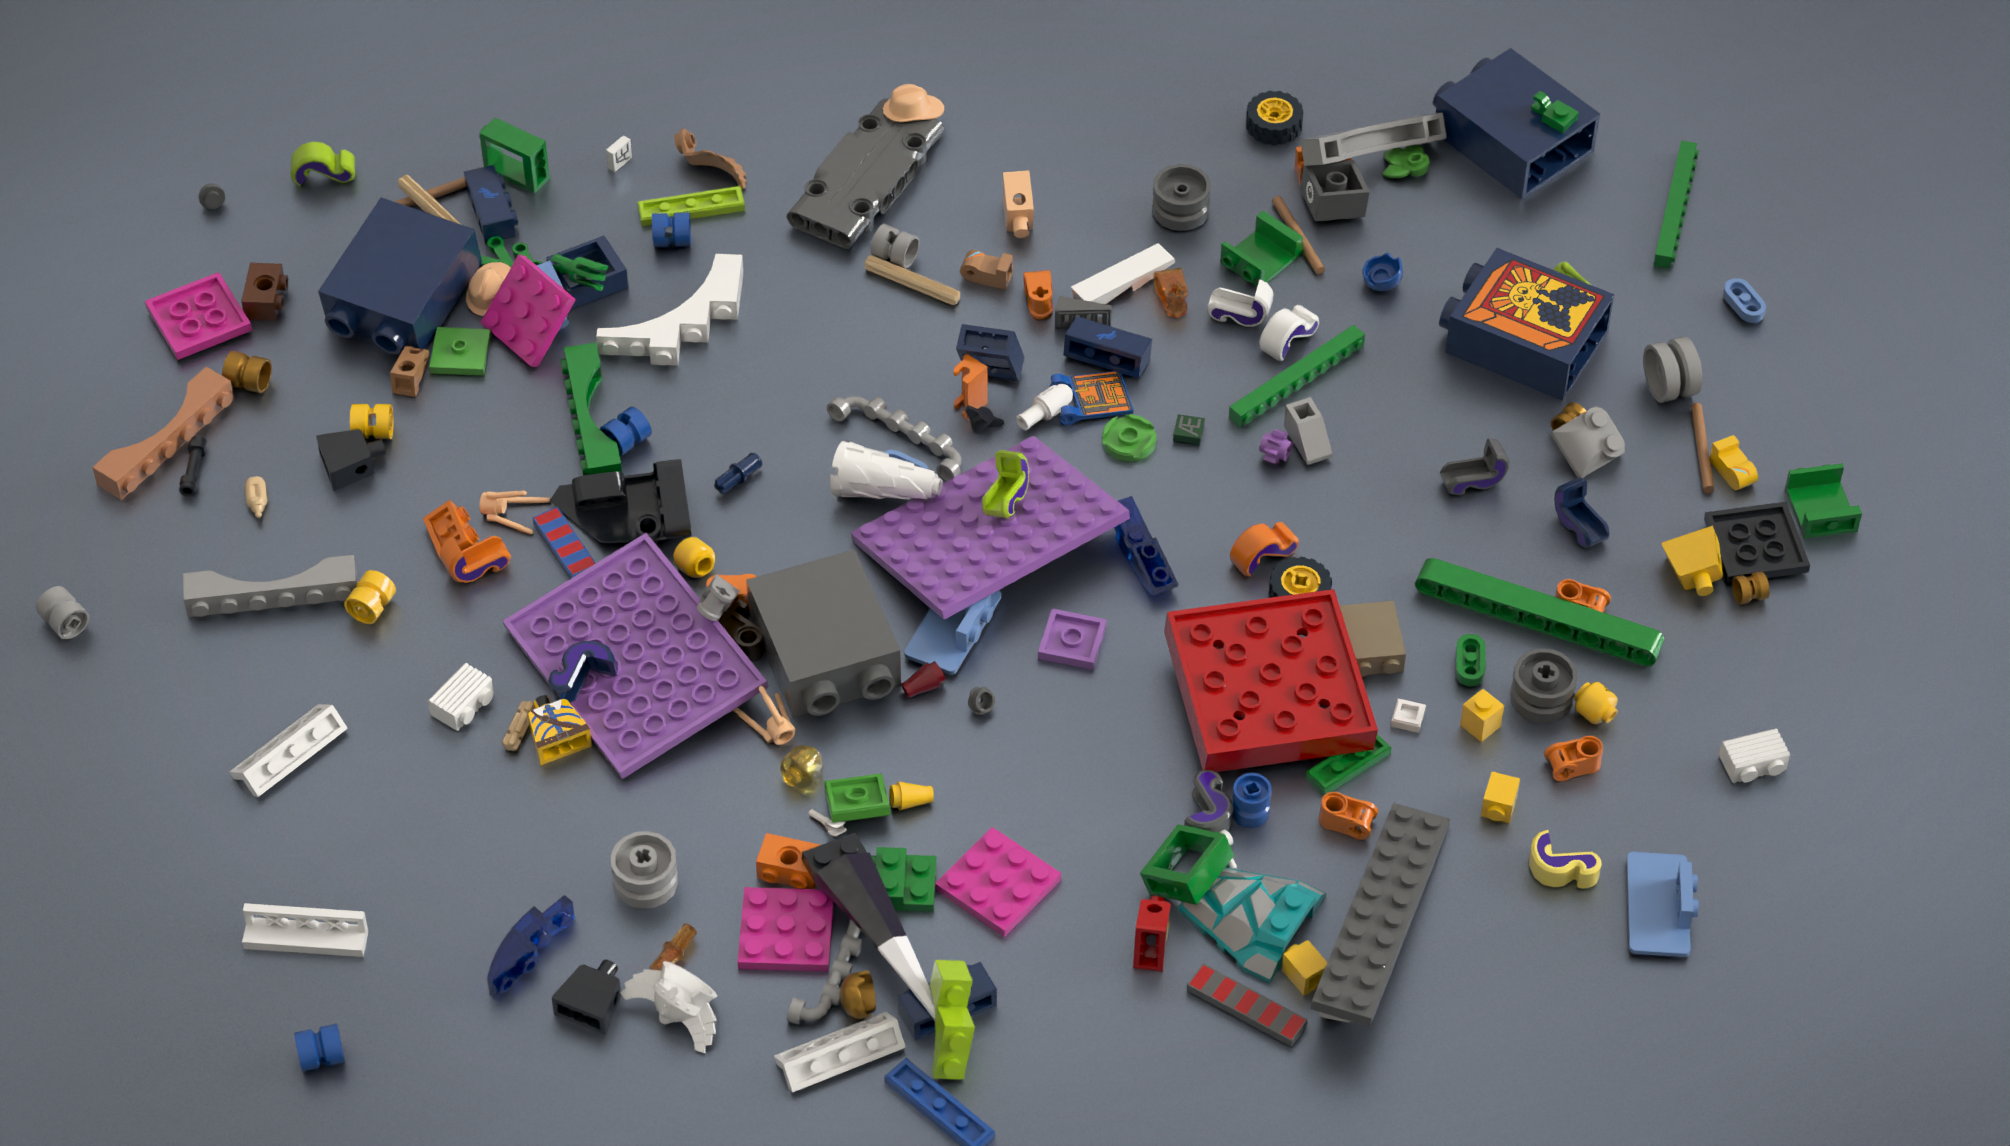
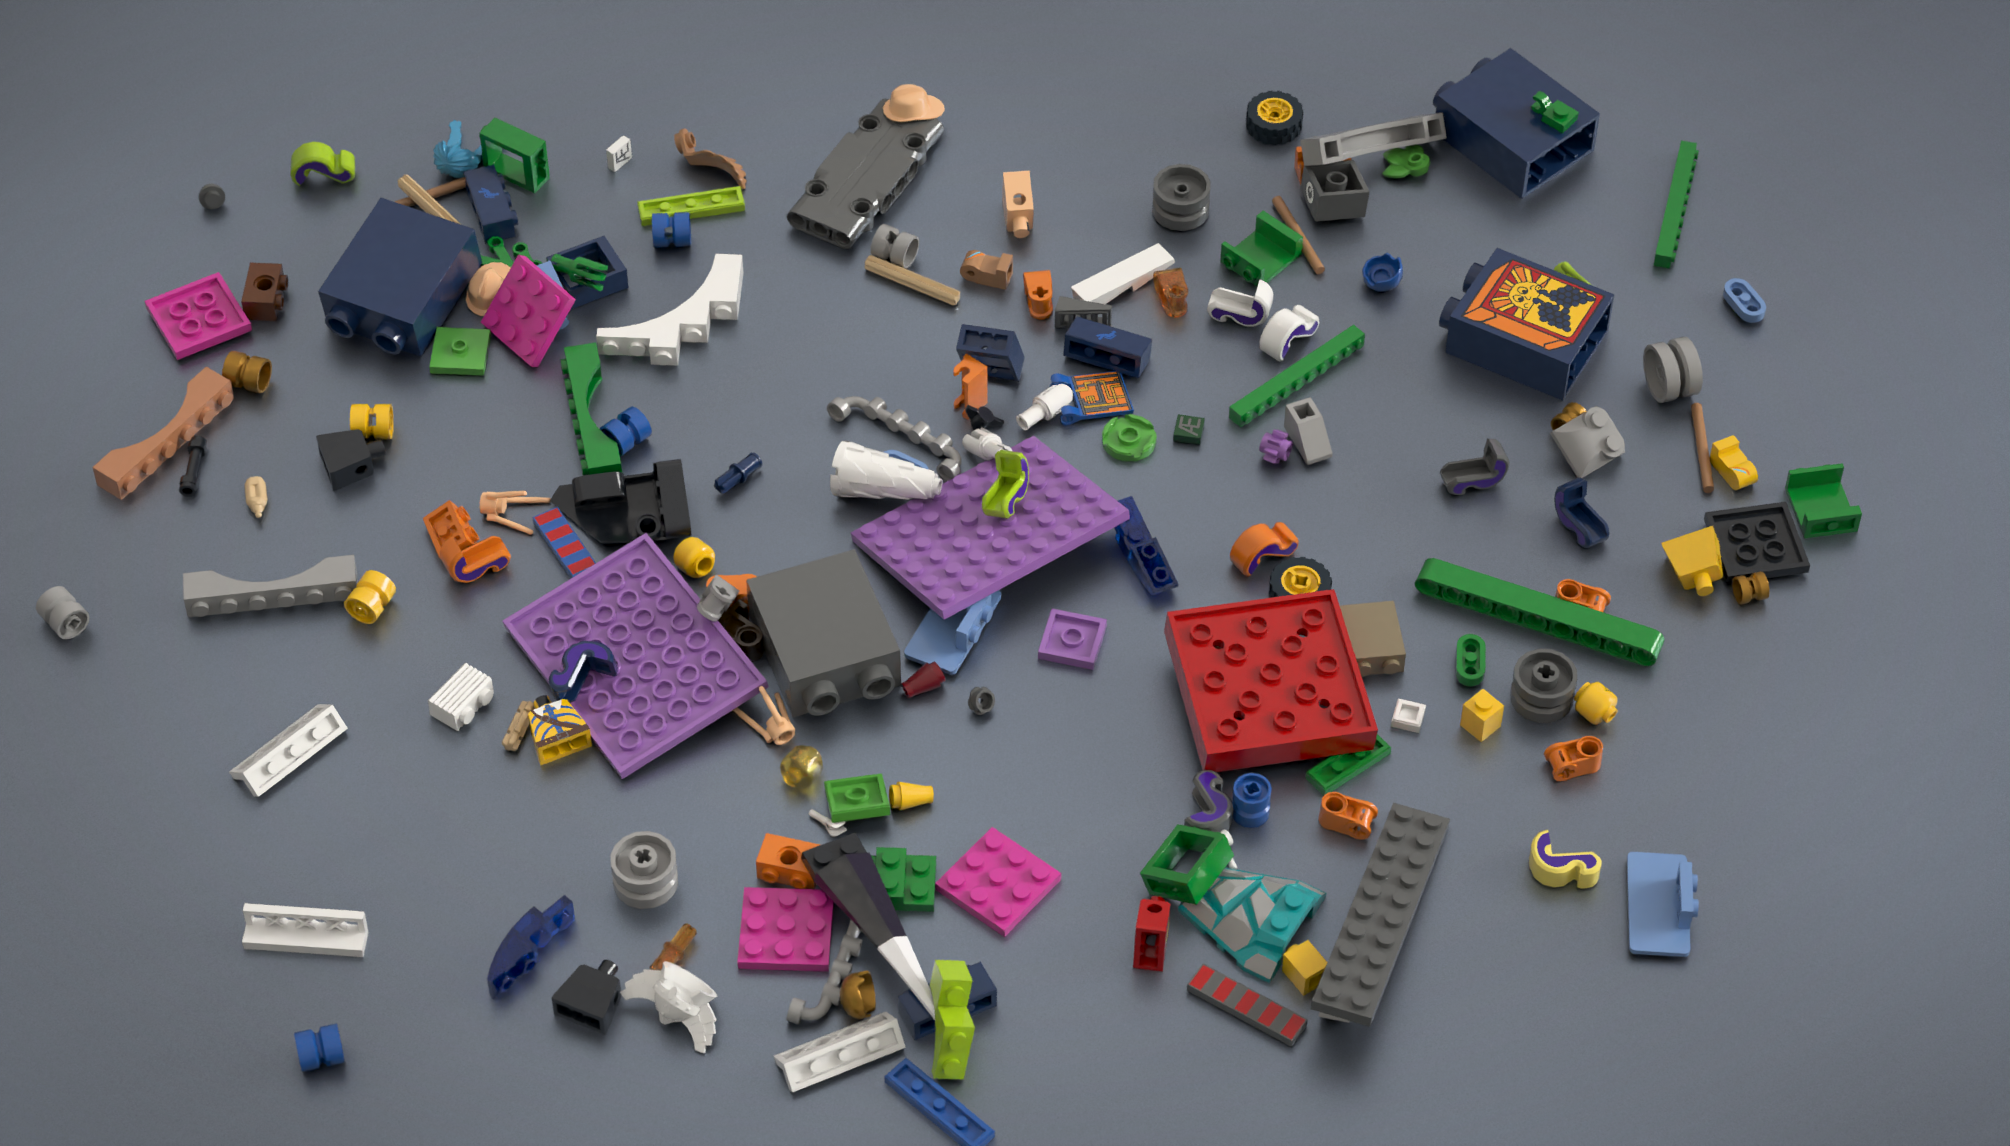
medium nougat leg [390,346,429,397] -> none
yellow brick [1481,772,1520,823] -> none
white brick [1719,728,1790,784] -> none
none -> dark azure hair [433,120,483,178]
none -> white arm [962,427,1012,461]

